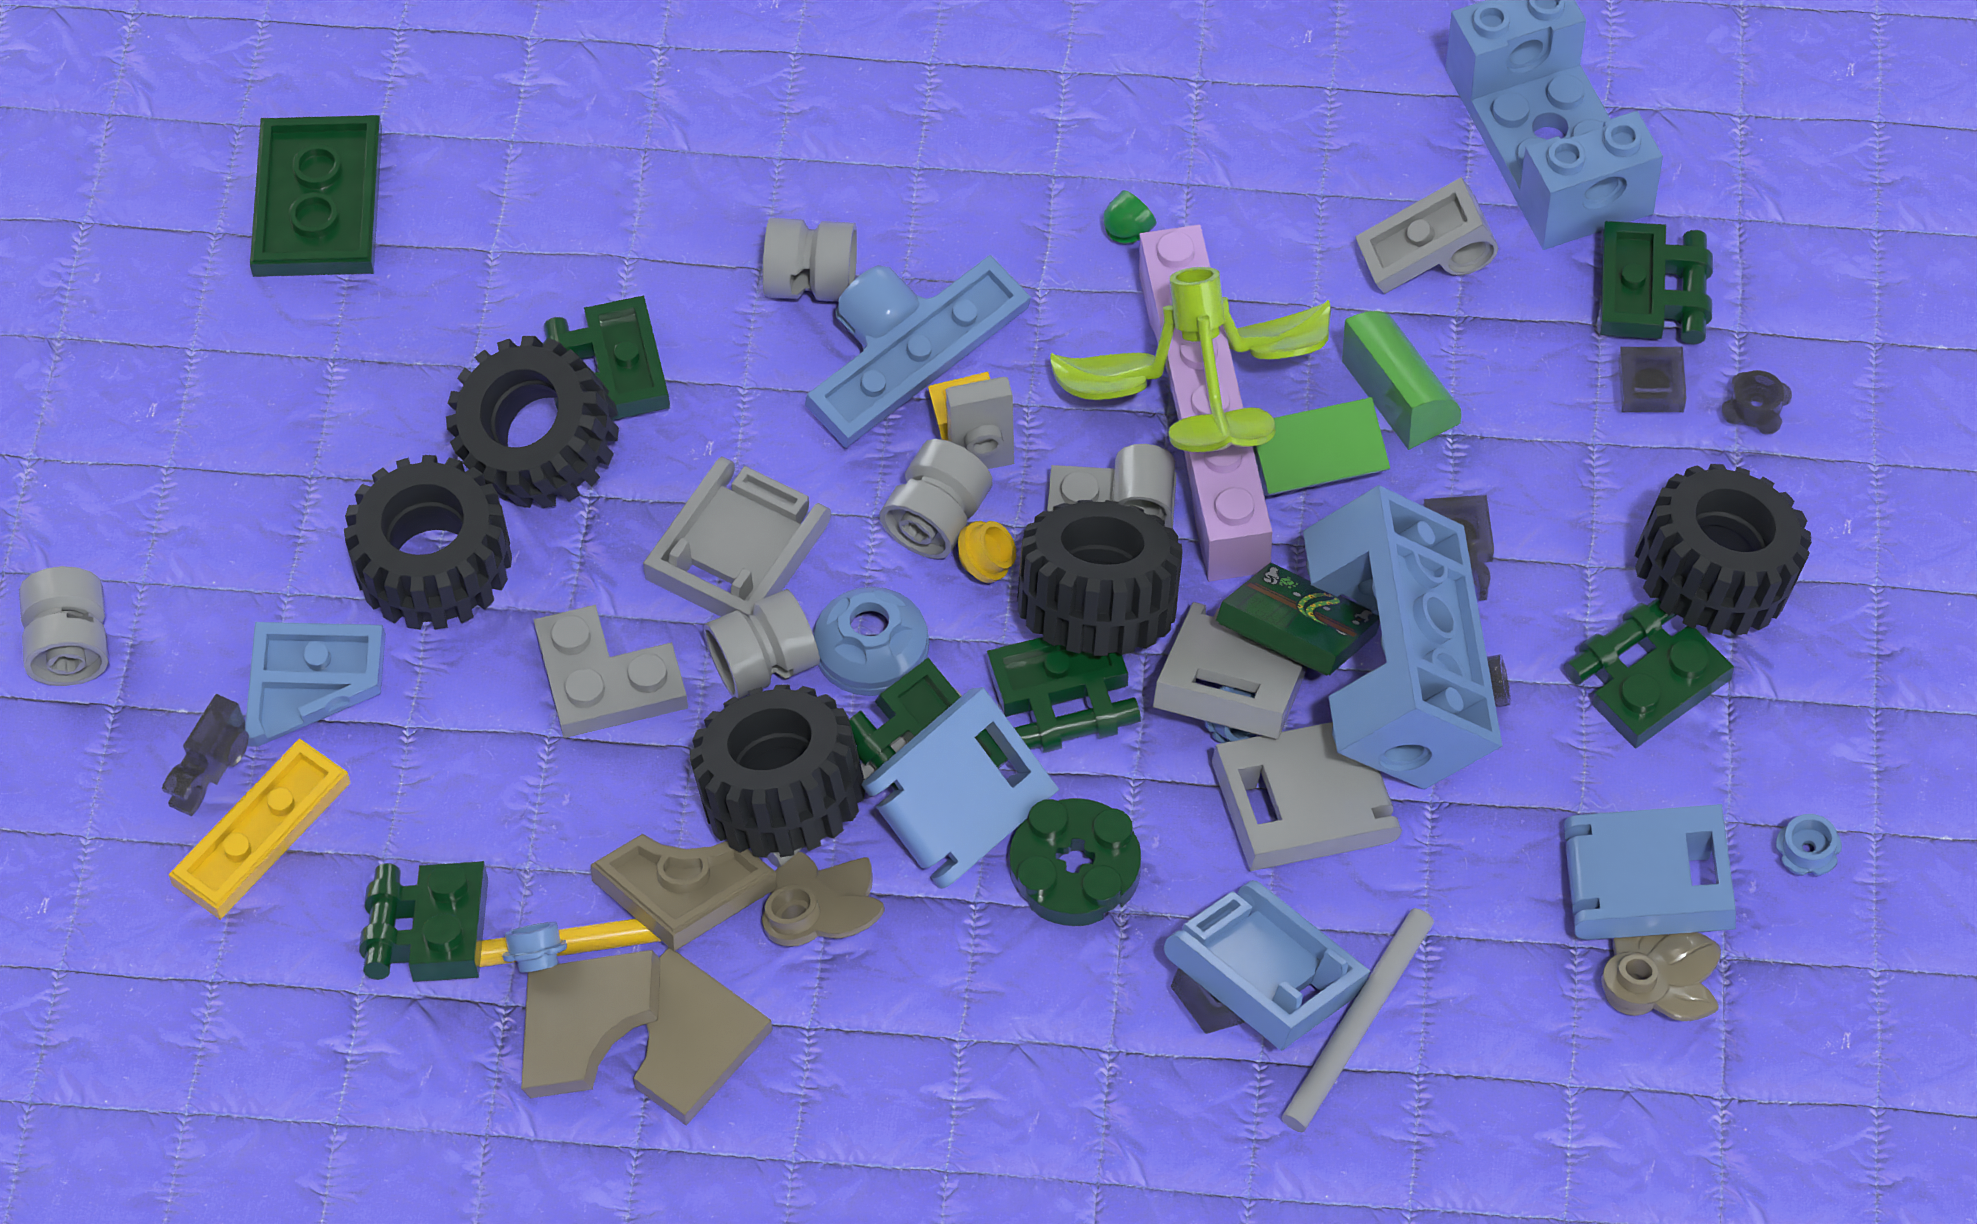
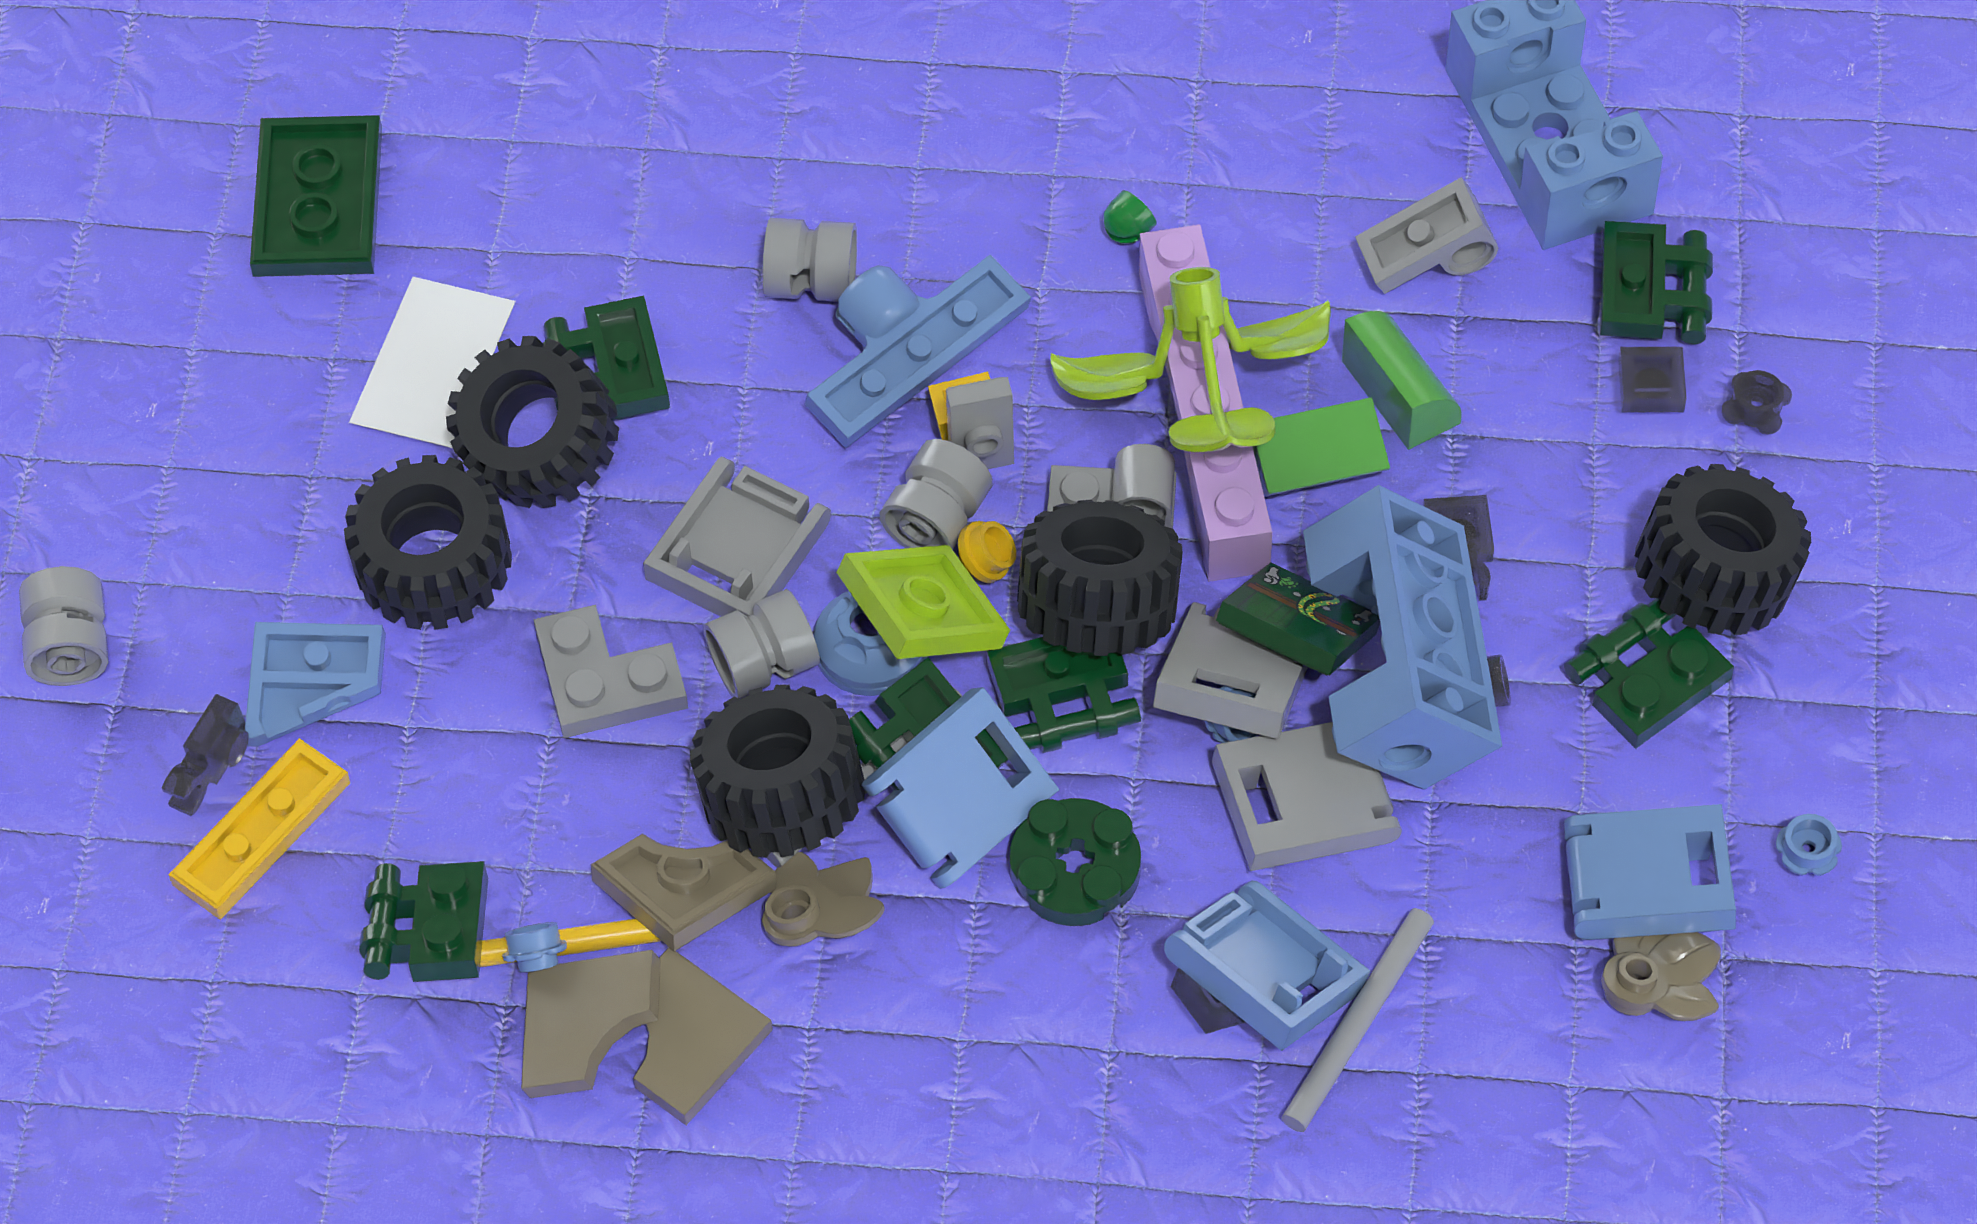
none -> white sticker [349,277,516,448]
none -> lime plate [836,545,1010,659]

